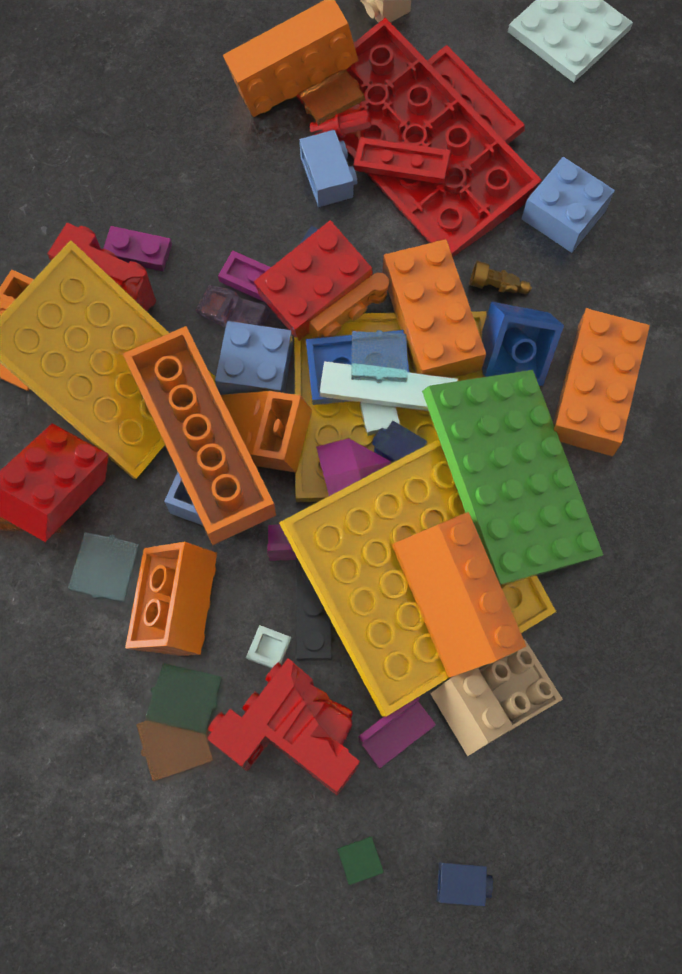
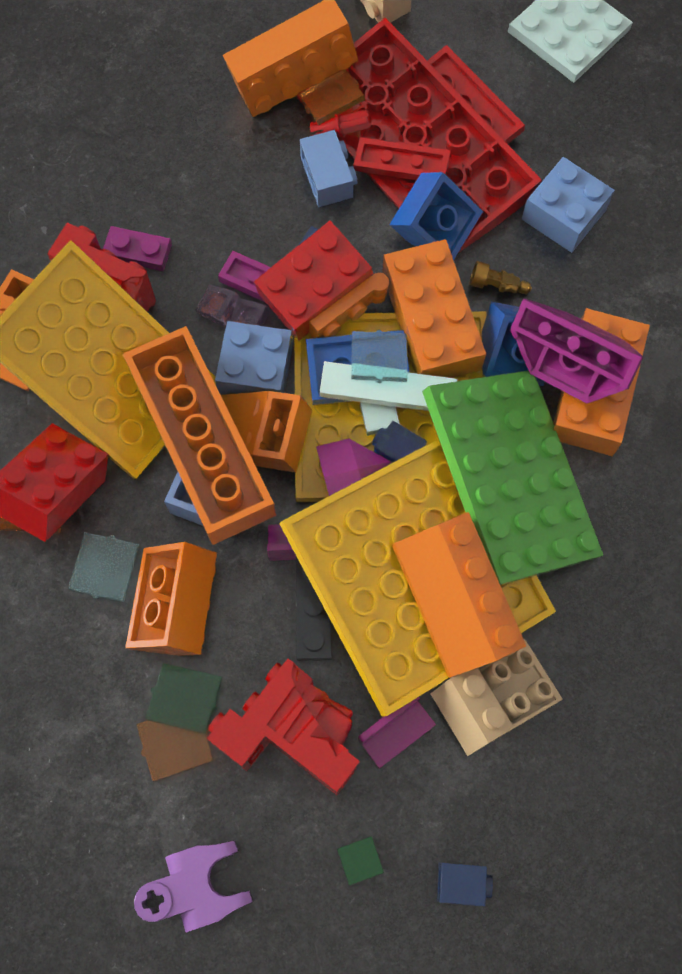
light aqua tile [246,625,292,669] -> none
none -> medium lavender piece [134,841,253,933]
none -> blue slope [389,172,483,260]
none -> magenta wedge [510,299,644,404]

